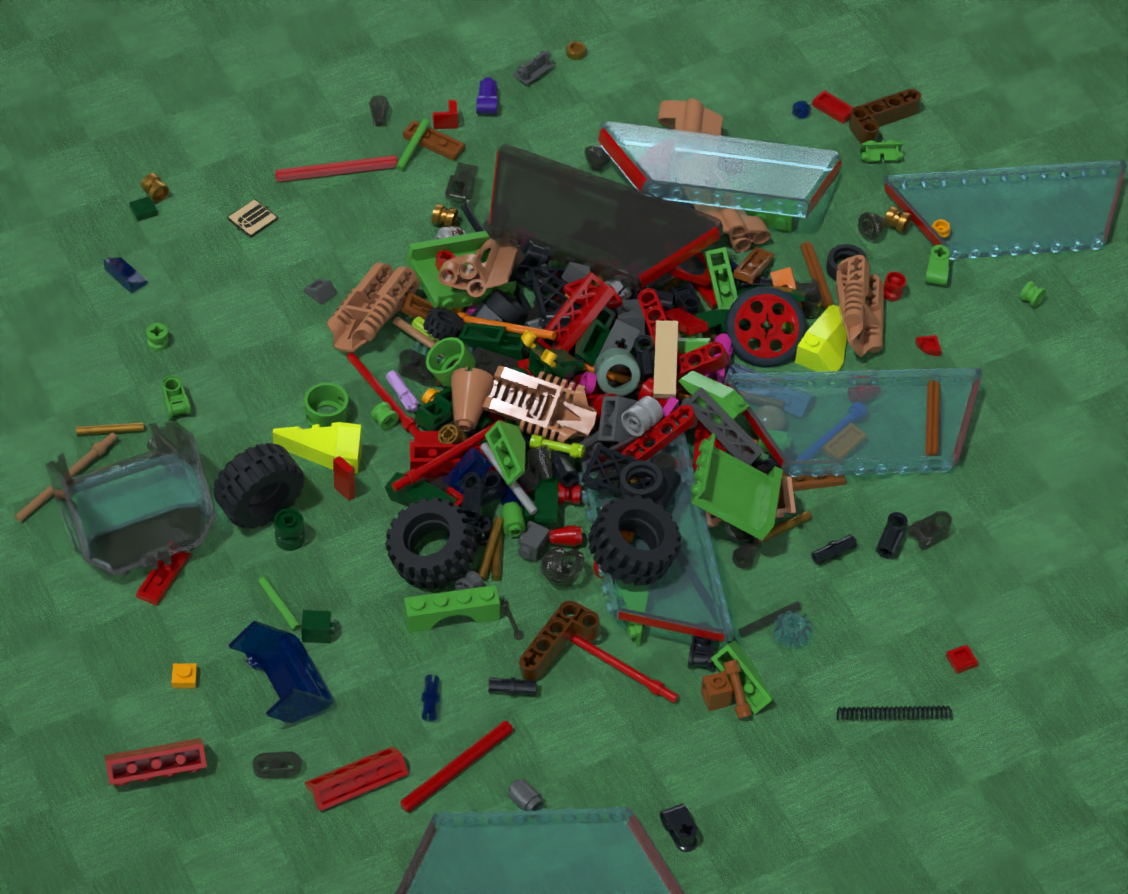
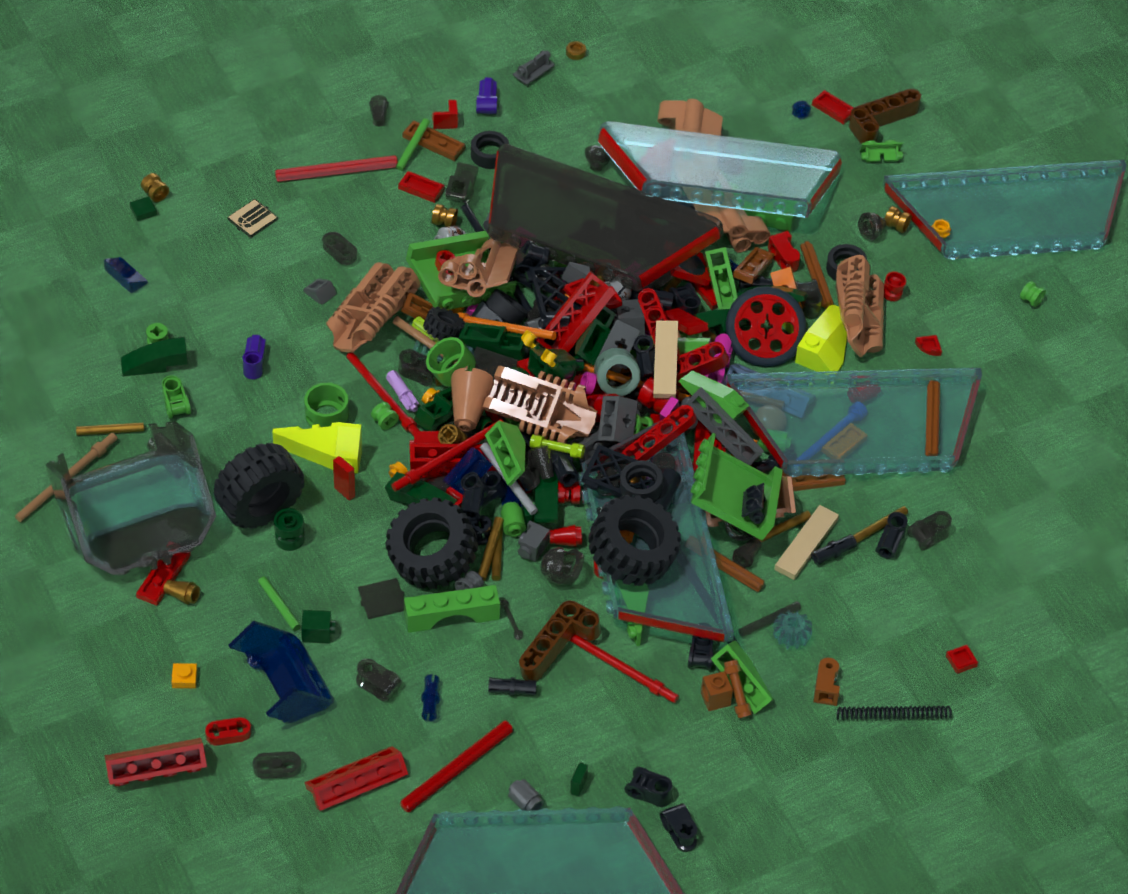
light grey wheel [621,396,663,436] -> none
bright green piece [925,245,950,286] -> none
none -> dark green slope [121,337,188,377]
none -> pearl gold cone [164,580,200,604]
none -> red beam [205,717,251,745]
none -> dark purple piece [243,335,266,379]
none -> clear smoke plate [322,232,357,265]
none -> clear smoke piece [356,659,402,702]
none -> clear smoke piece [358,578,404,619]
none -> light orange plate [388,461,408,478]
none -> red tile [398,171,445,203]
none -> black tyre [471,131,509,169]
none -> dark green tile [570,762,588,797]
none -> black piece [624,767,673,807]
none -> dark orange axle [685,537,765,592]
none -> black hinge [742,483,766,524]
none -> red leg [768,231,800,272]
none -> tan tile [774,505,839,580]
none -> dark orange leg [813,658,840,706]
none -> pearl gold bar [853,506,908,543]

